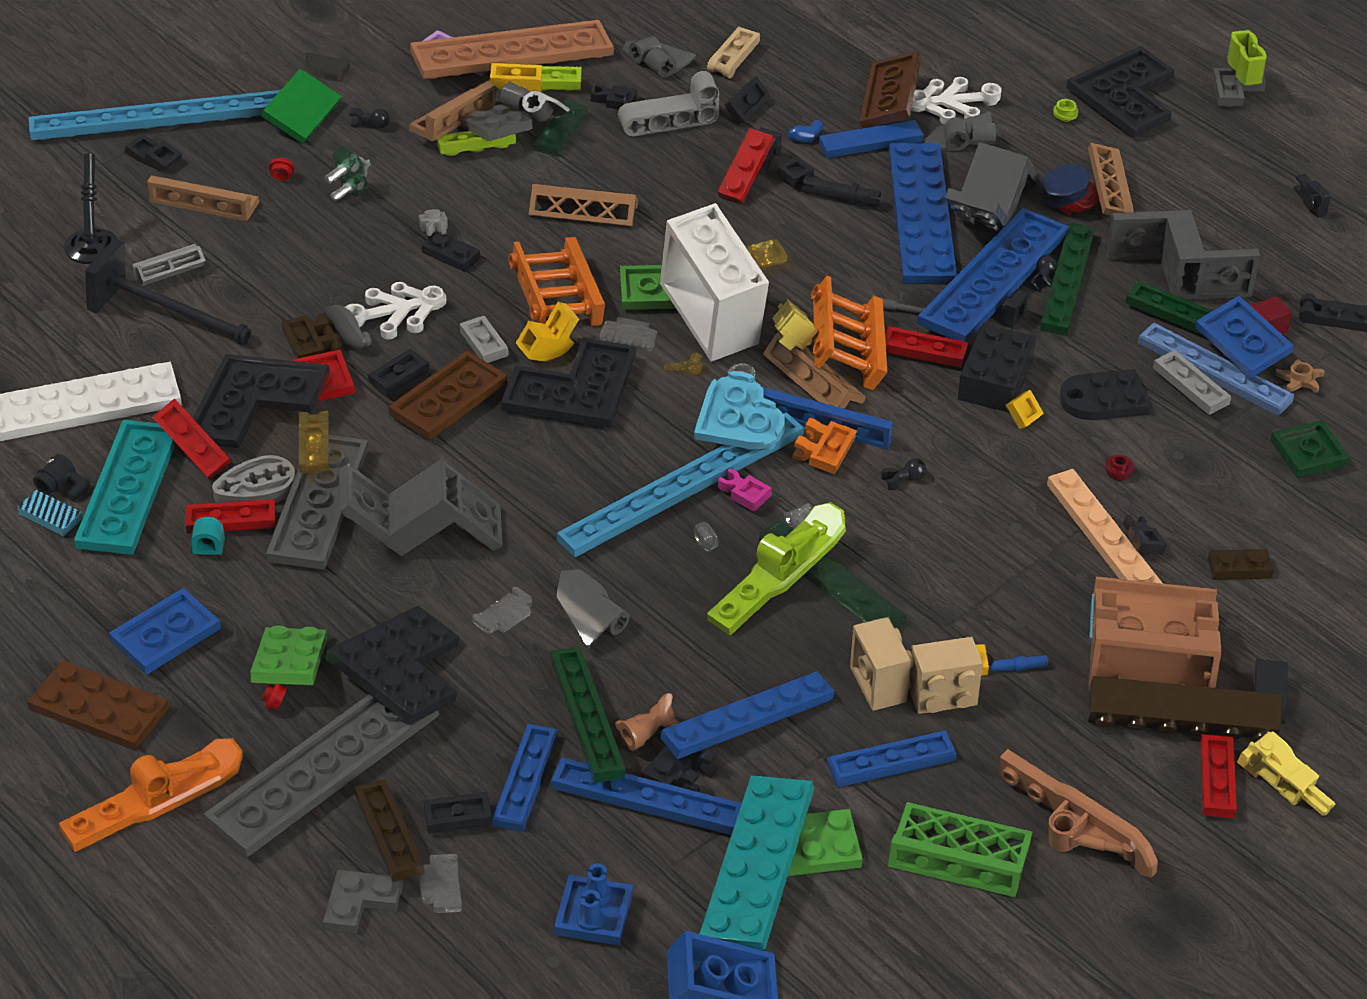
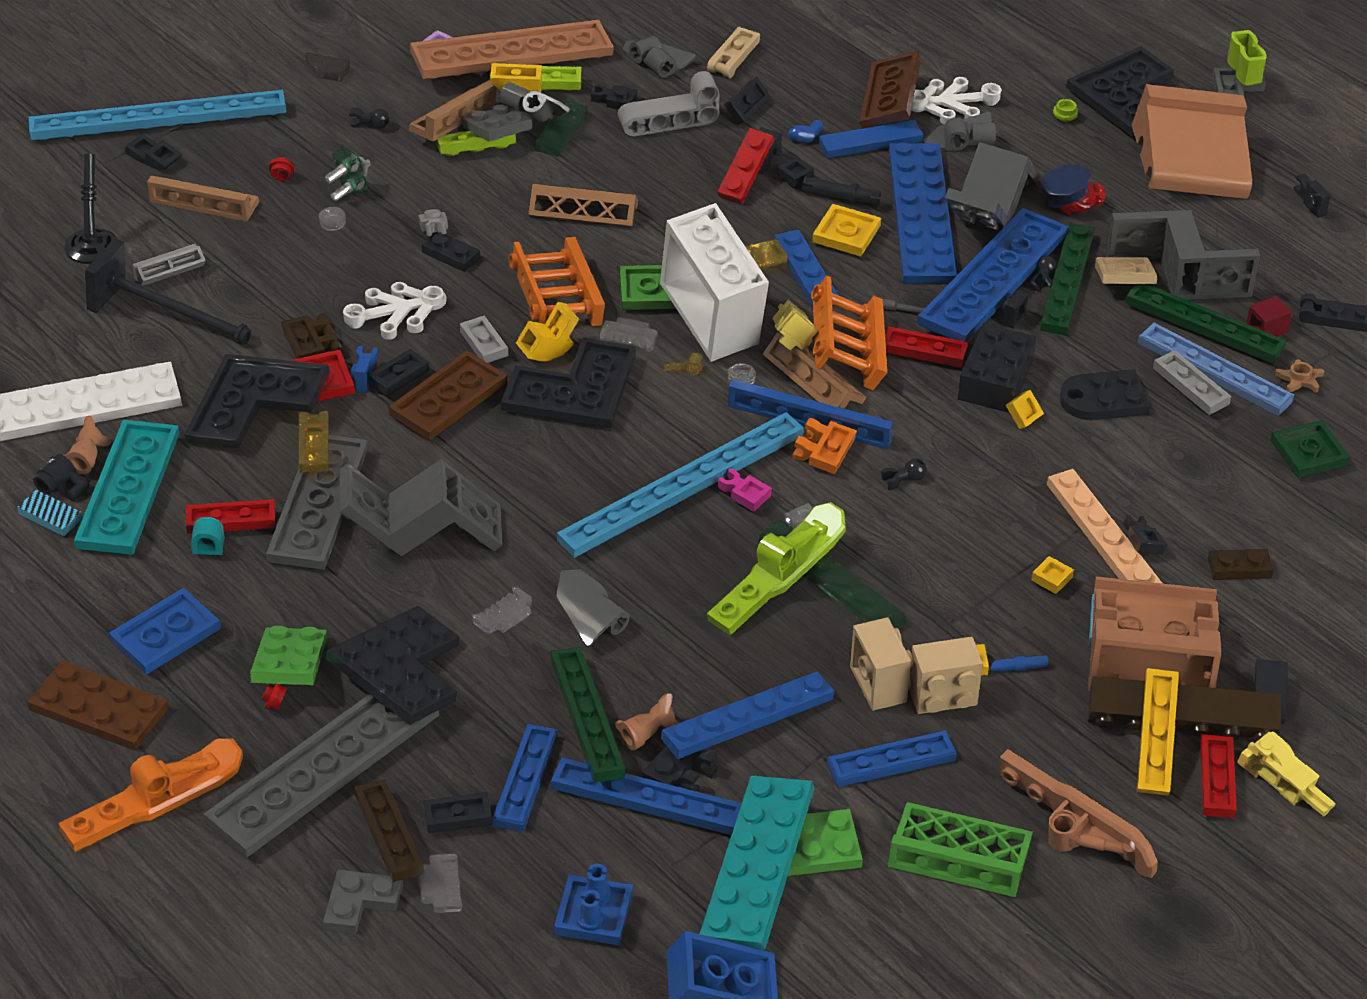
red plate [153,398,232,480] -> none
light grey piece [212,455,295,503] -> none
green tile [261,69,342,144] -> none
dark grey arm [324,305,371,351] -> none
clear tile [693,521,719,552] -> none
medium azure plate [694,371,785,451] -> none
medium nougat fence [1088,143,1134,218] -> none
dark red plate [1105,455,1134,481] -> none
blue plate [1196,296,1294,378] -> none
none -> nougat animal [64,415,111,474]
none -> clear tile [319,207,346,231]
none -> blue plate [351,346,378,393]
none -> blue plate [774,230,838,308]
none -> yellow plate [812,204,881,256]
none -> yellow plate [1031,556,1074,594]
none -> tan tile [1095,257,1157,284]
none -> nougat panel [1132,84,1252,199]
none -> yellow plate [1137,668,1179,796]

